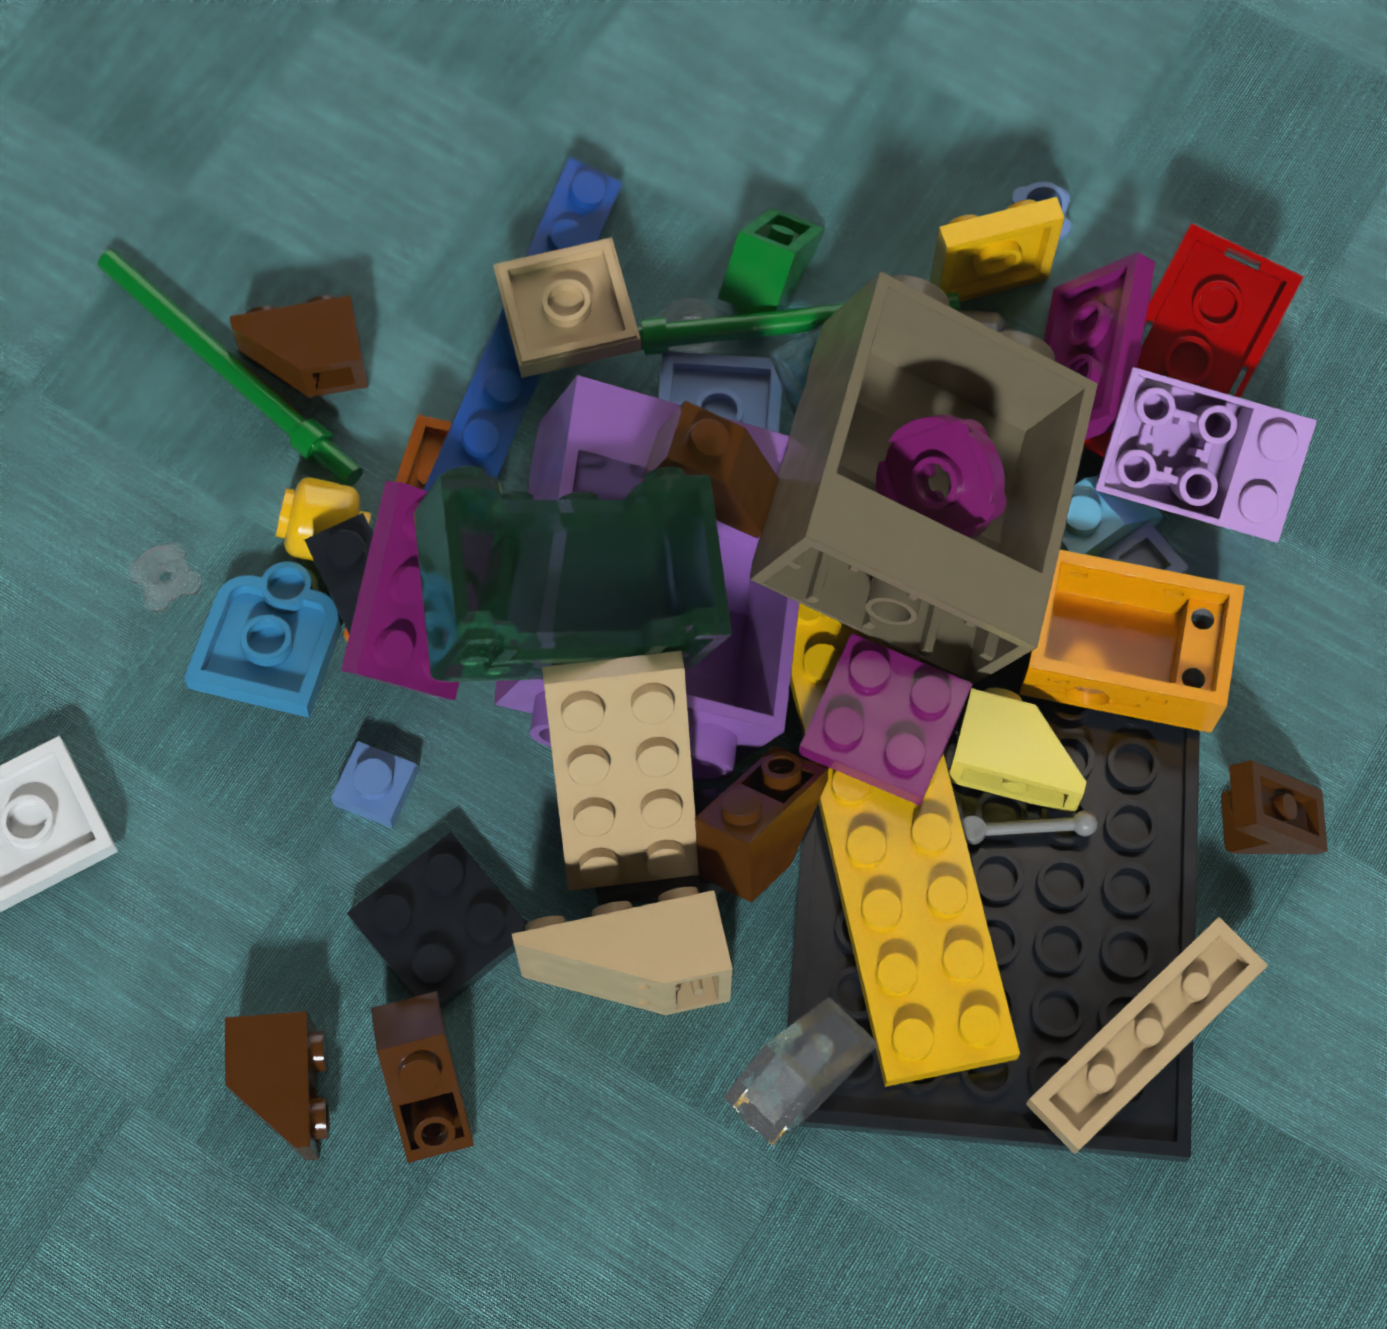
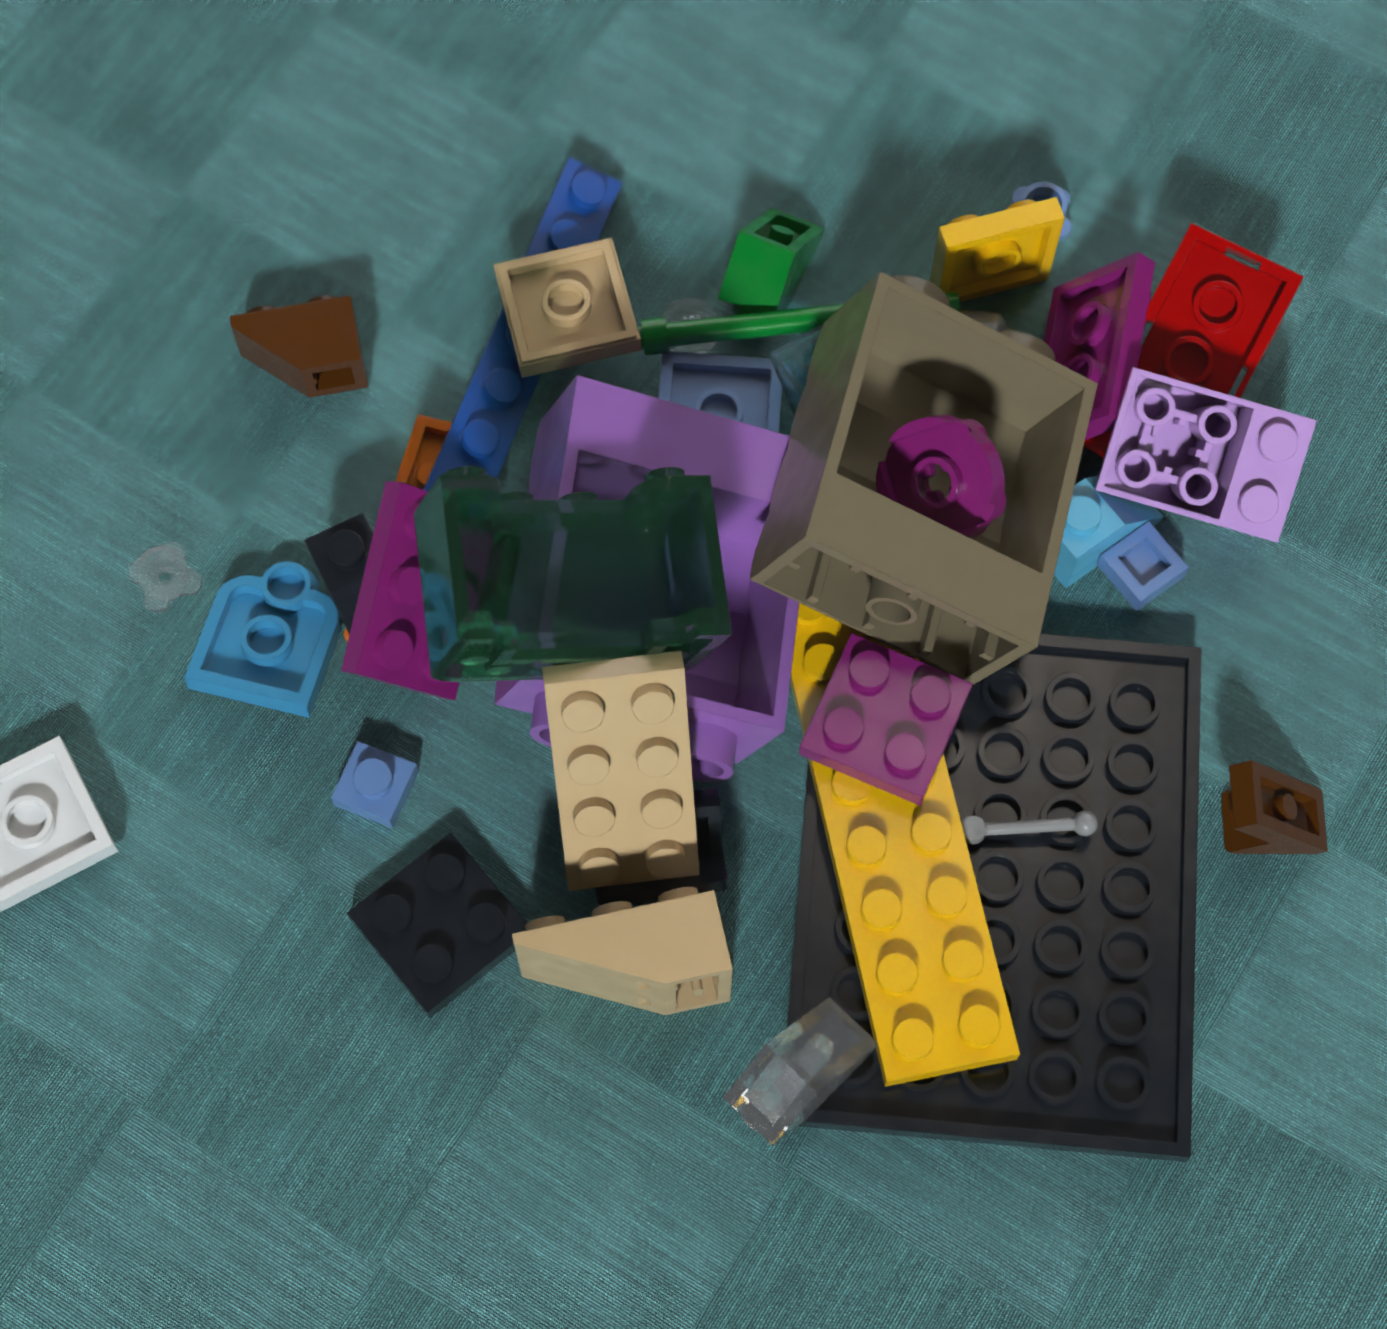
green bar [97,249,363,486] -> none
reddish brown slope [225,1011,330,1160] -> none
yellow head [275,477,371,561] -> none
reddish brown slope [371,991,474,1163] -> none
reddish brown slope [639,400,779,538] -> none
reddish brown slope [695,745,828,903] -> none
light yellow slope [949,688,1087,815] -> none
light orange piece [1019,550,1245,733] -> none
tan plate [1026,917,1268,1154] -> none

